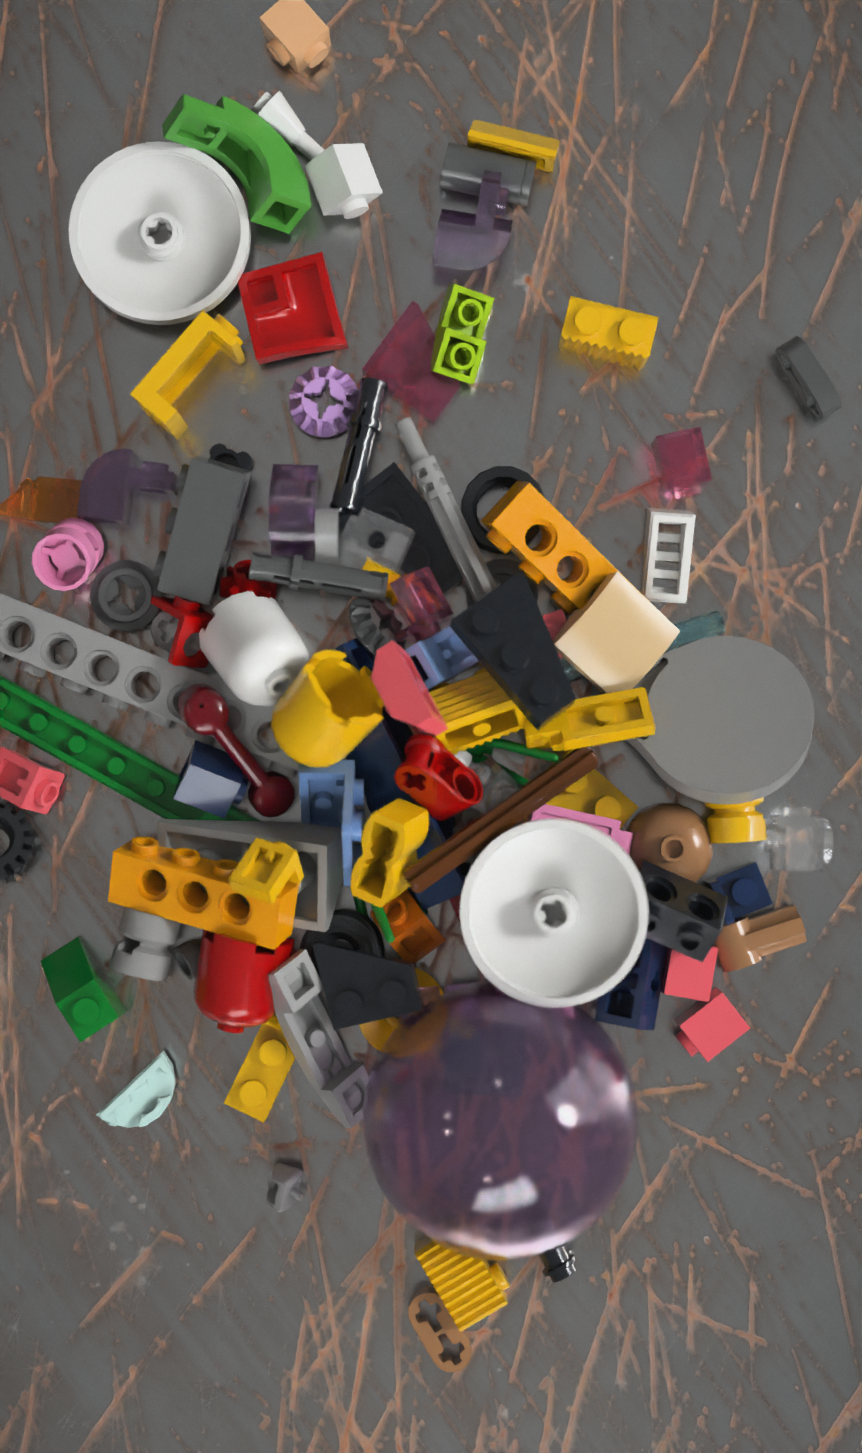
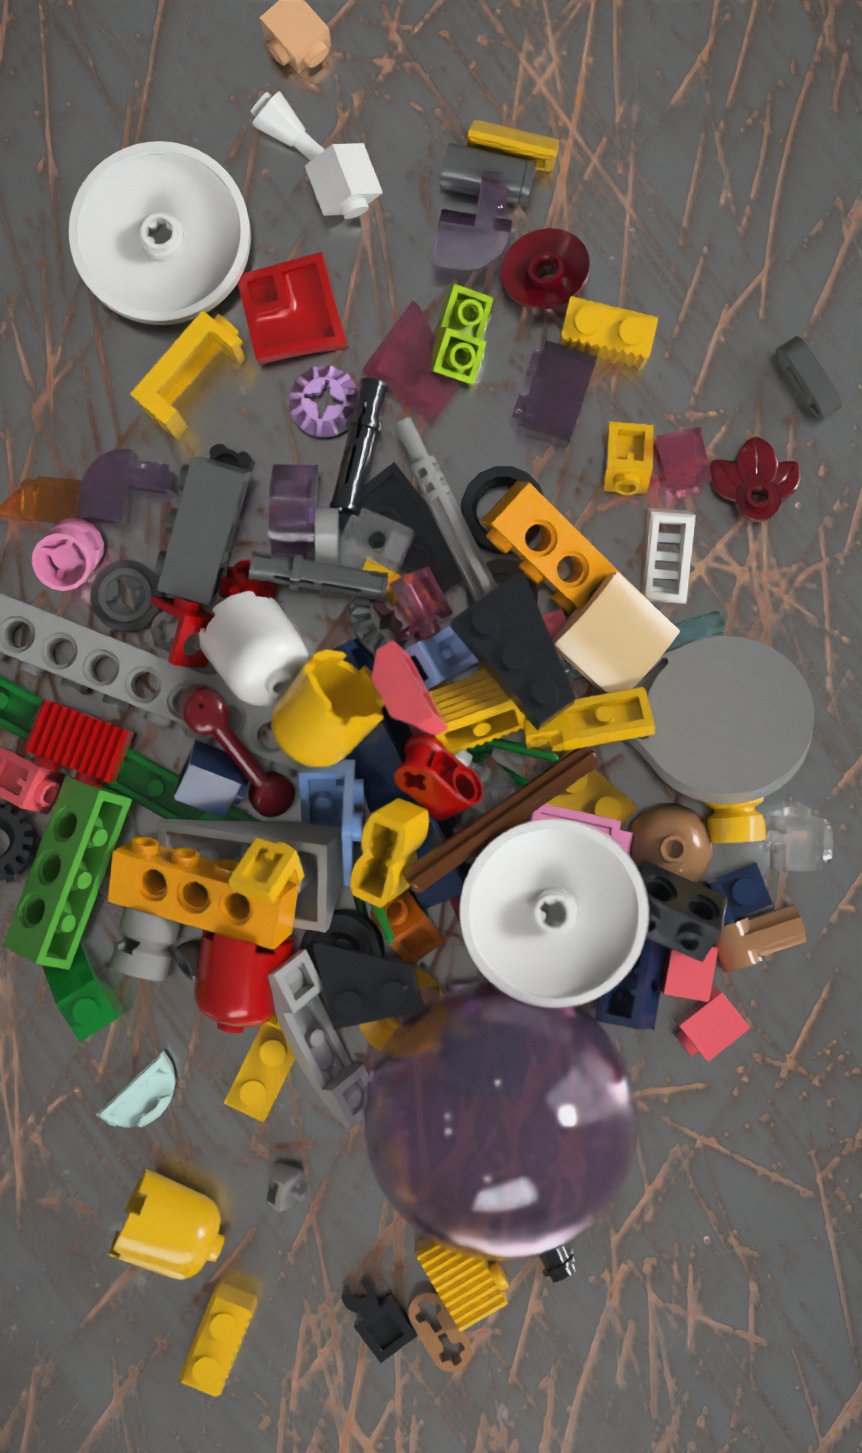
bright green arch [162,94,311,234] -> none
none -> bright green brick [3,775,132,970]
none -> red brick [23,699,134,788]
none -> yellow cylinder [108,1168,225,1280]
none -> yellow brick [178,1282,258,1397]
none -> black plate [341,1274,417,1363]
none -> dark red dish [501,228,590,309]
none -> clear purple brick [512,340,598,448]
none -> yellow bracket [603,421,654,495]
none -> dark red plate [710,436,800,522]

